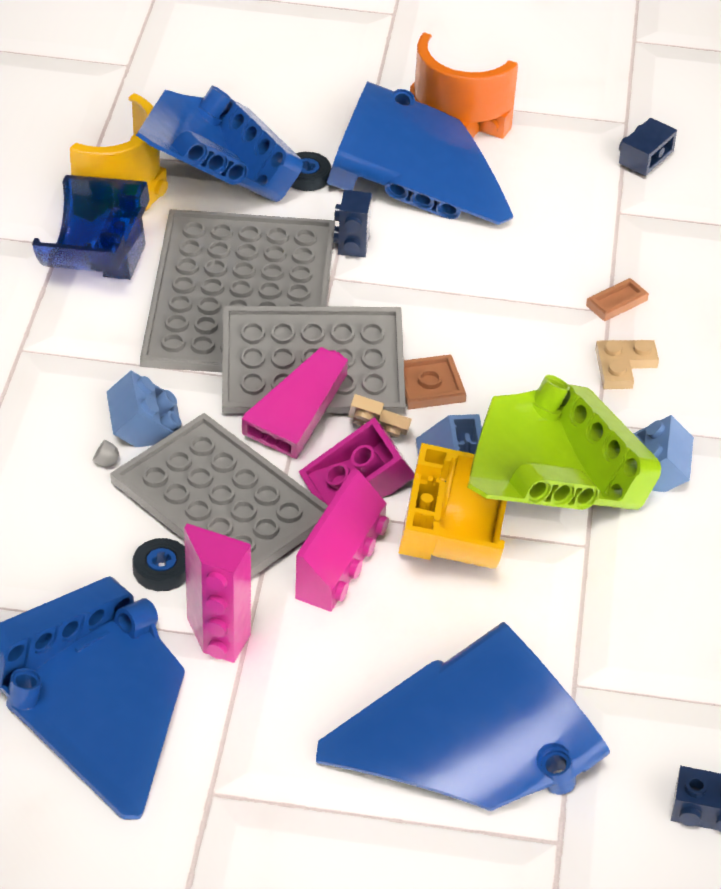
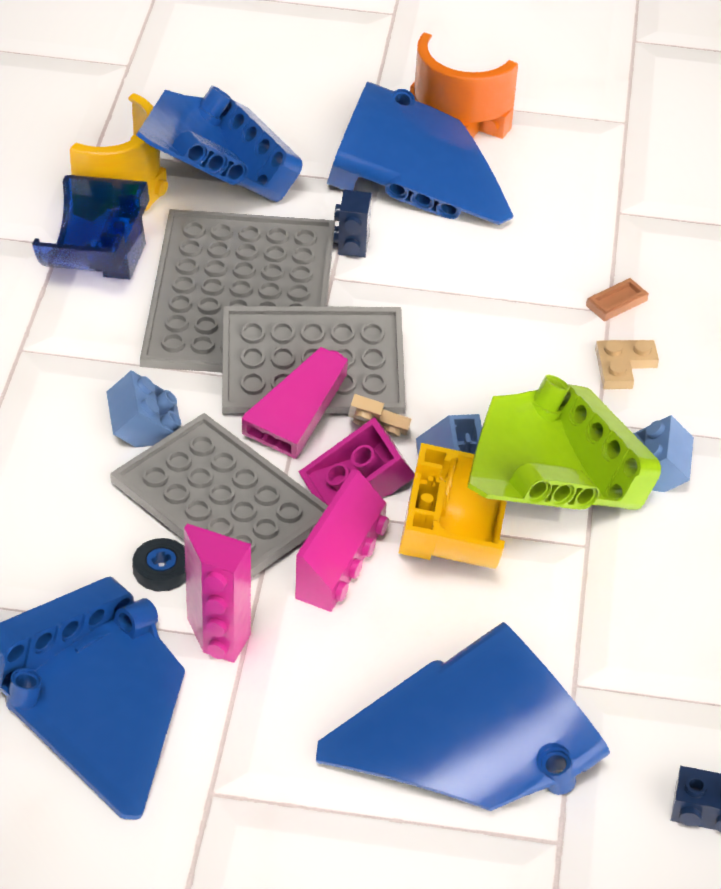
light grey hinge [92,439,119,467] -> none
black bush [291,152,331,191] -> none
nougat tile [404,354,467,410] -> none
dark blue brick [619,117,678,176] -> none

